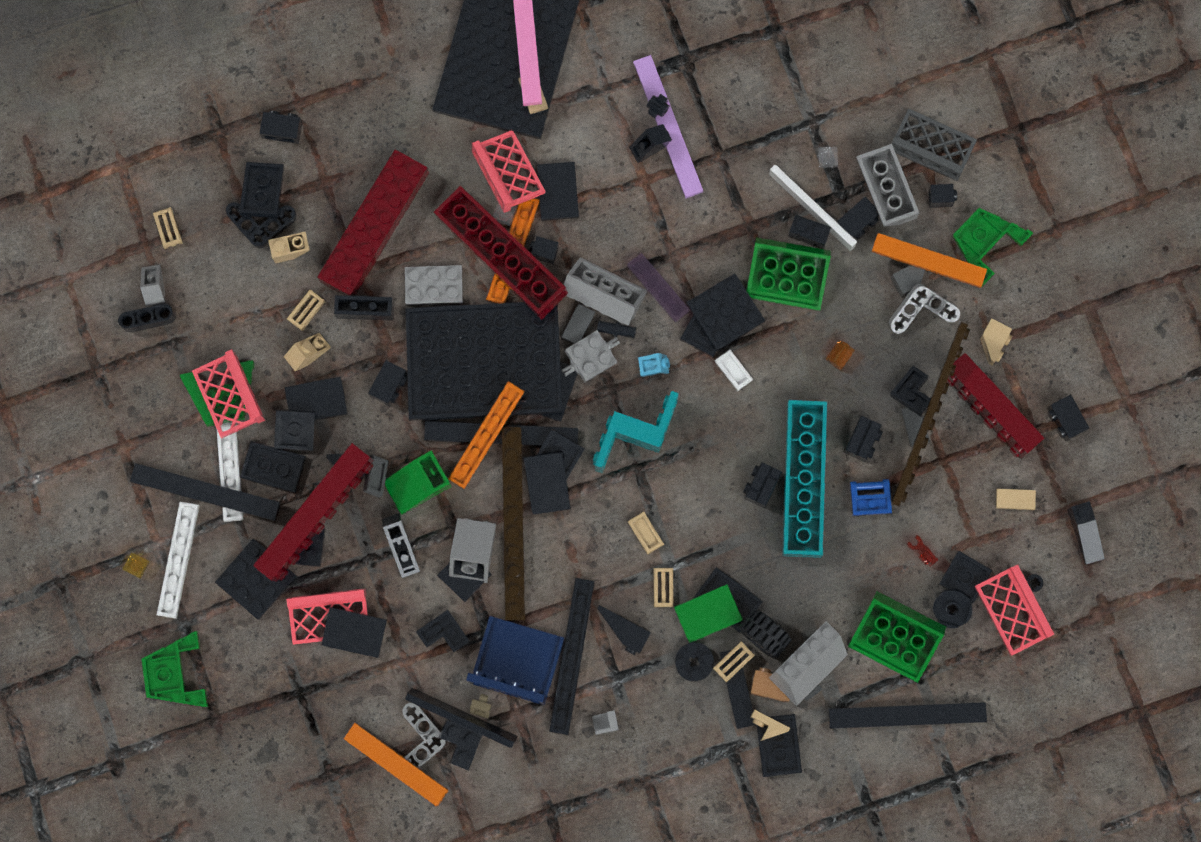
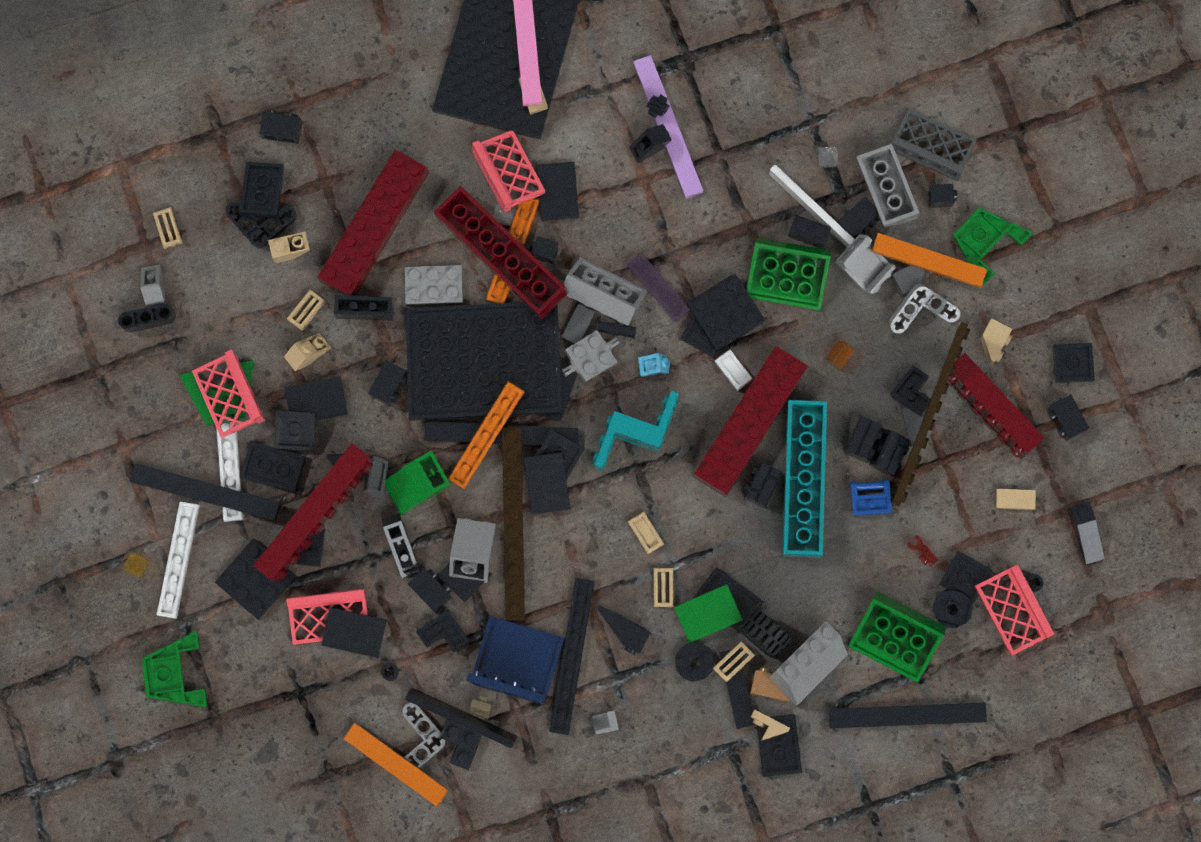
none -> black bush [381,663,399,681]
none -> black brick [408,568,452,613]
none -> dark red brick [693,346,808,497]
none -> light grey panel [835,234,896,295]
none -> black brick [869,430,910,475]
none -> black plate [1053,343,1095,383]

